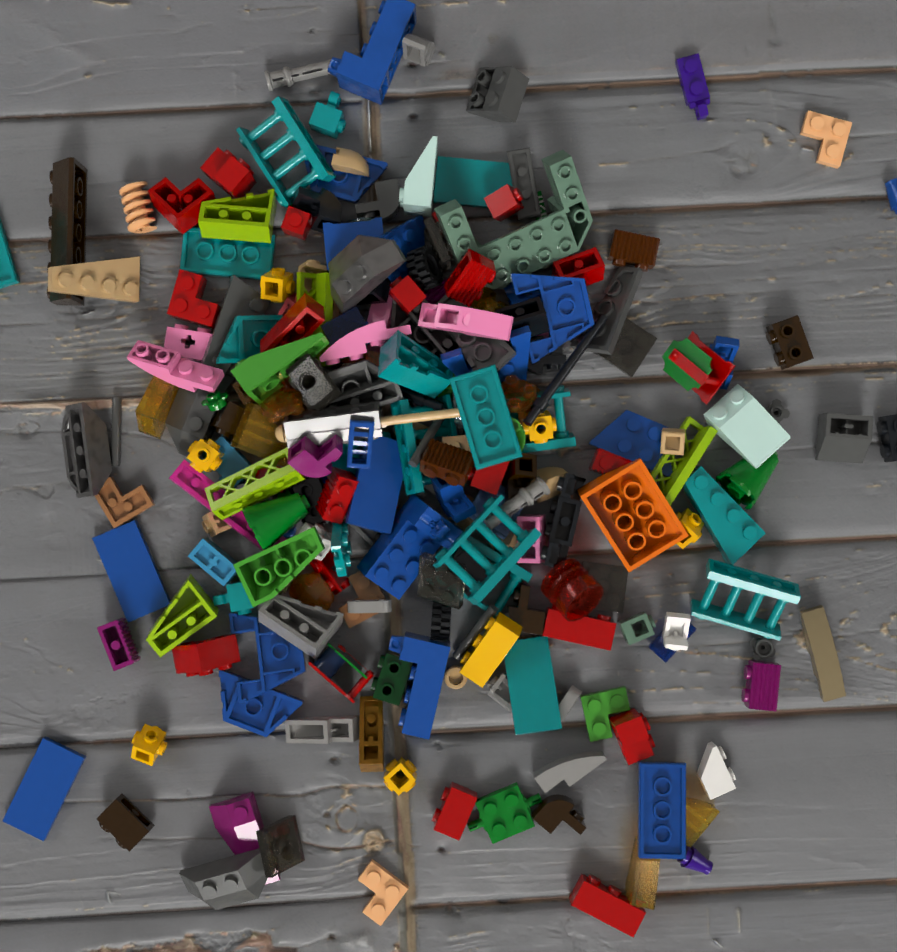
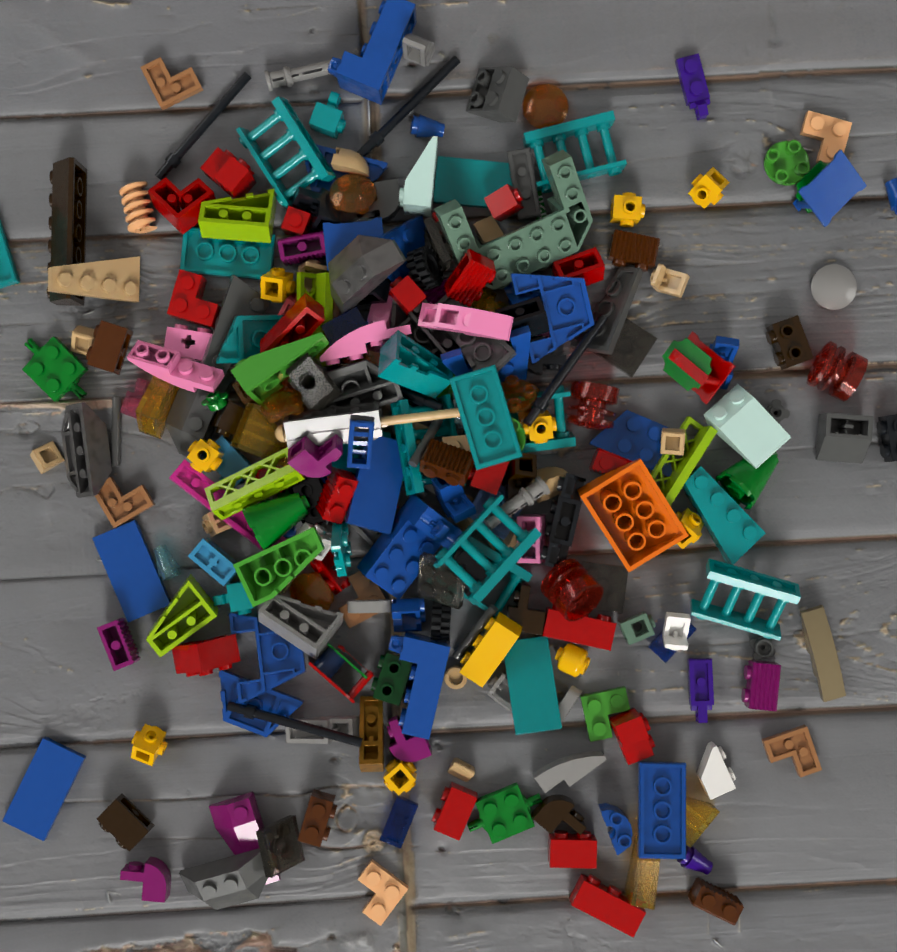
none -> green plate [22,336,88,402]
none -> tan slope [30,441,65,474]
none -> tan slope [70,325,95,356]
none -> reddish brown brick [86,320,133,375]
none -> clear pink plate [120,378,151,420]
none -> magenta brick [120,856,171,903]
none -> medium nougat plate [140,57,203,110]
none -> clear light blue cone [153,545,181,581]
none -> black bar [155,72,251,180]
none -> black bar [227,701,363,747]
none -> magenta brick [277,231,326,266]
none -> reddish brown brick [298,789,337,847]
none -> clear orange dish [330,174,376,214]
none -> black bar [357,56,460,157]
none -> clear blue plate [380,795,418,849]
none -> magenta brick [386,715,432,762]
none -> blue cylinder [391,598,426,632]
none -> blue cone [410,114,445,138]
none -> tan slope [448,757,475,782]
none -> tan slope [473,216,504,245]
none -> teal fence [522,110,627,193]
none -> clear orange dish [523,84,569,129]
none -> red brick [548,830,597,869]
none -> yellow head [555,643,591,677]
none -> clear red wheel [565,381,620,430]
none -> blue cylinder [598,803,633,855]
none -> yellow brick [610,192,645,228]
none -> tan bracket [650,263,690,298]
none -> dark purple hinge [687,658,714,723]
none -> yellow brick [688,167,730,209]
none -> reddish brown brick [688,877,744,925]
none -> medium nougat plate [761,725,822,778]
none -> bright green dish [764,140,810,186]
none -> blue piece [792,150,867,227]
none -> clear red wheel [807,341,868,402]
none -> light grey dish [811,264,857,310]

